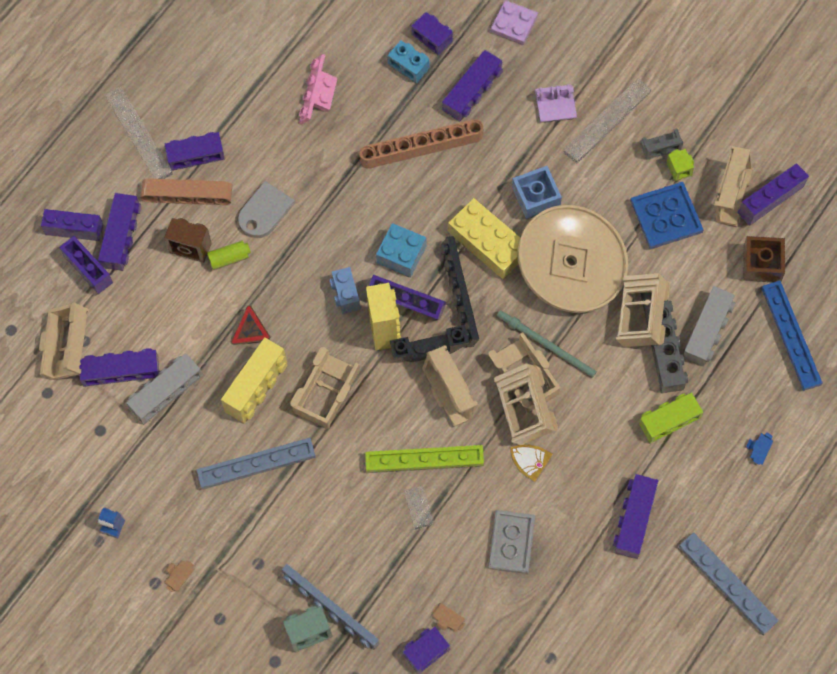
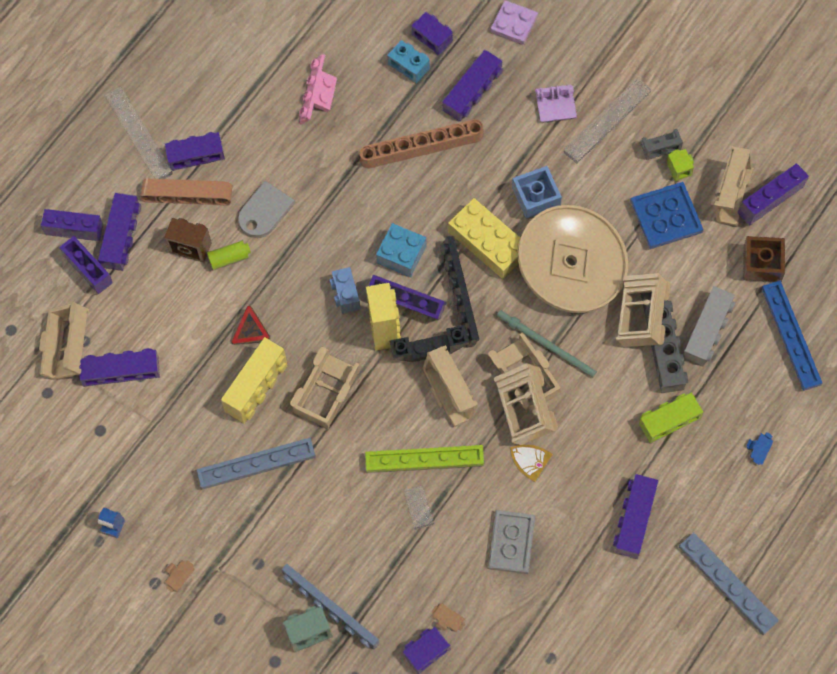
light grey brick [126,353,203,425] -> none

